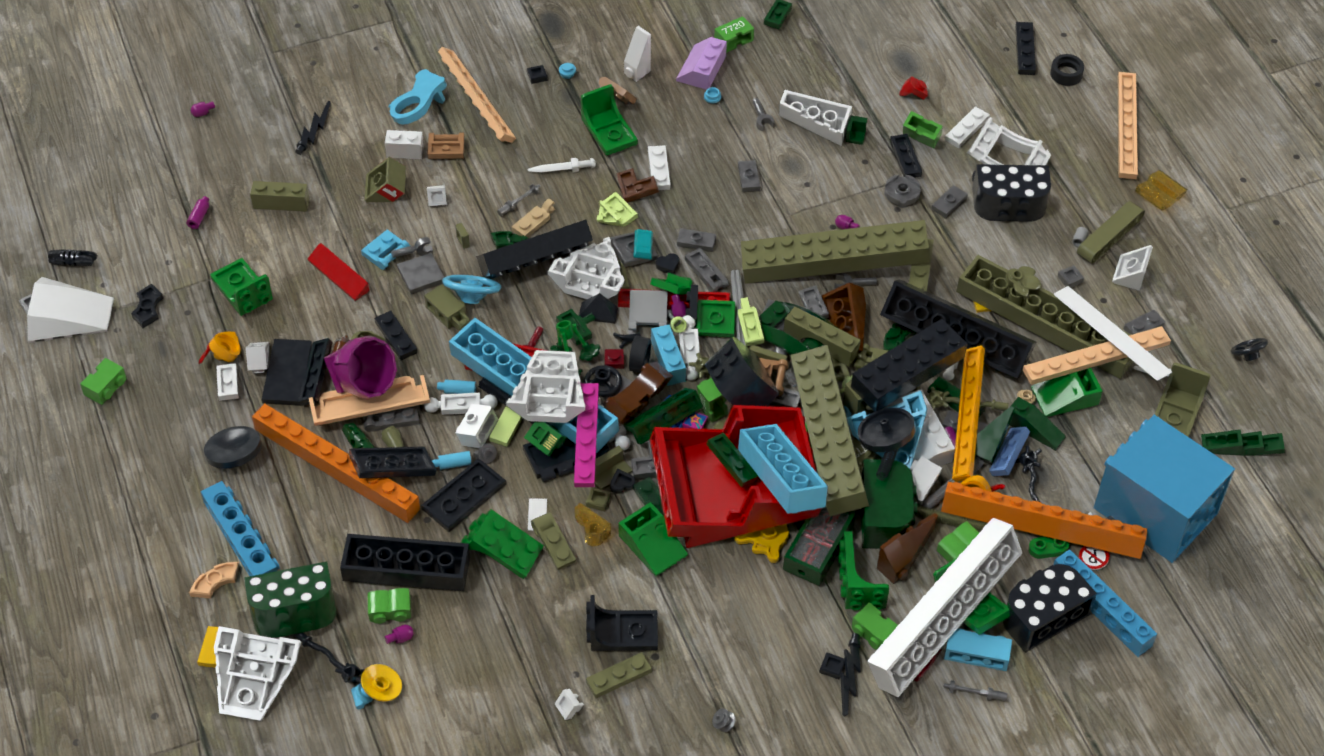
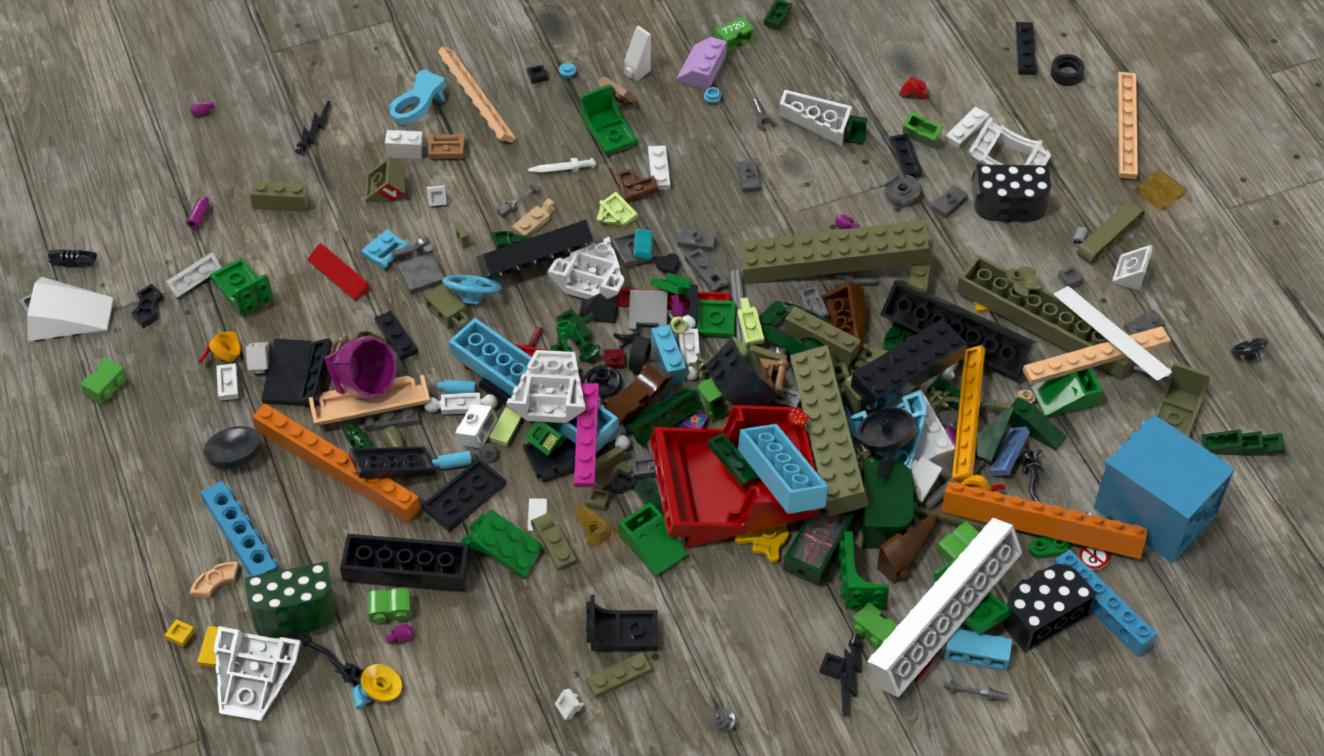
none -> yellow plate [164,619,195,647]
none -> white plate [165,252,222,298]
none -> red tile [786,406,810,429]

